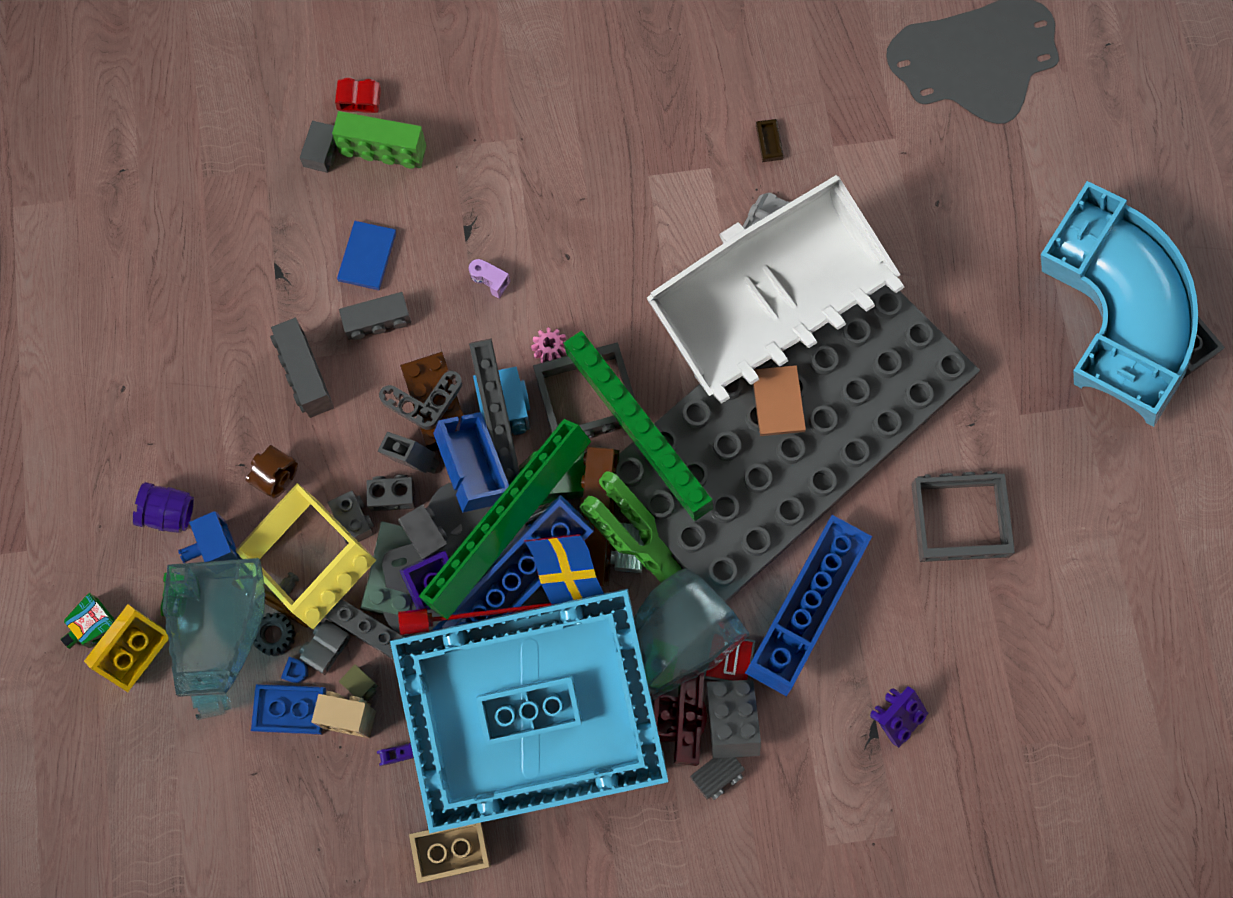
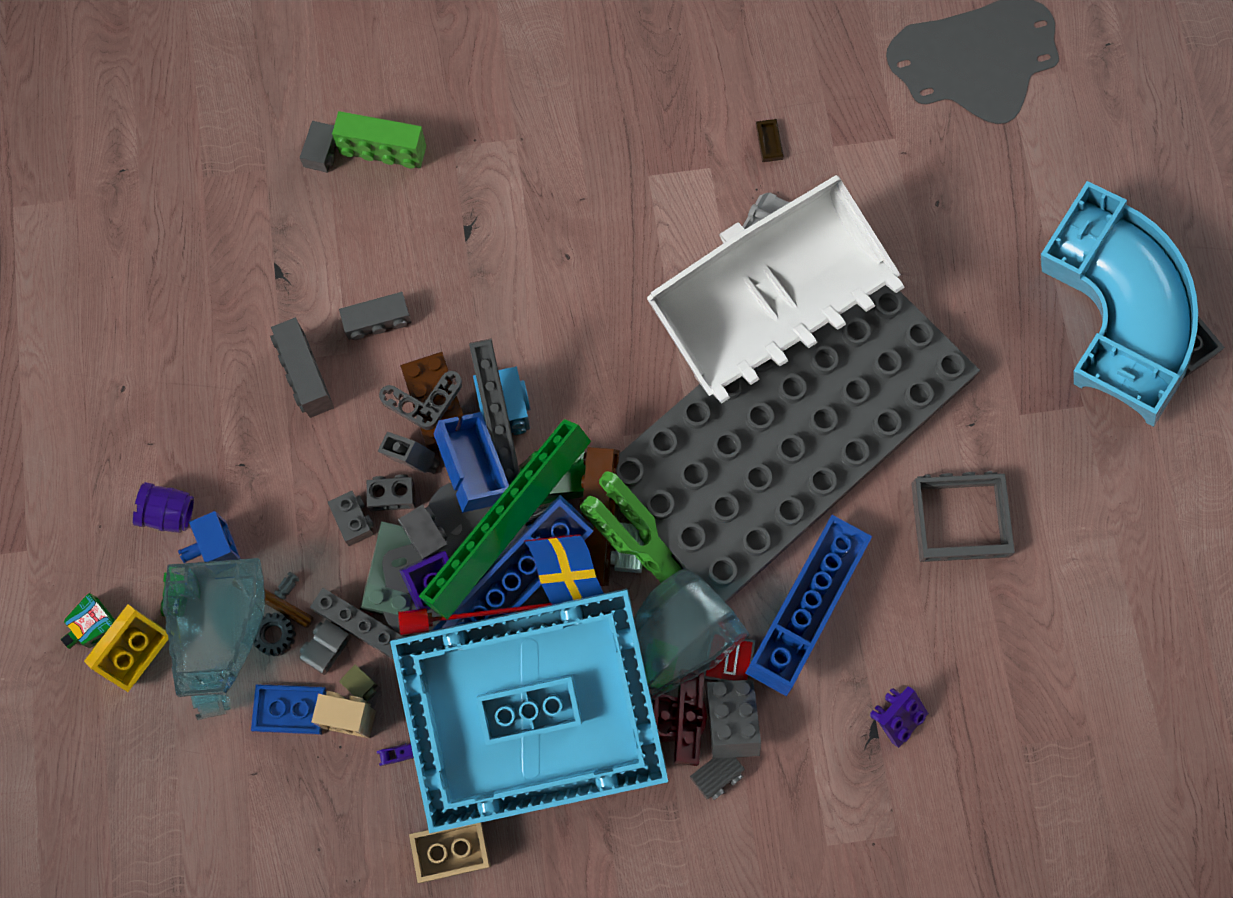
light yellow window [236,483,376,629] -> none
reddish brown brick [245,445,298,499] -> none
blue tile [281,657,309,683] -> none
red brick [335,78,381,113] -> none
blue tile [337,221,397,290] -> none
lavender leg [469,259,510,298] -> none
bright pink gear [531,327,567,363] -> none
dark grey window [533,342,635,438] -> none
green brick [563,331,713,522] -> none
nougat tile [753,365,806,436] -> none

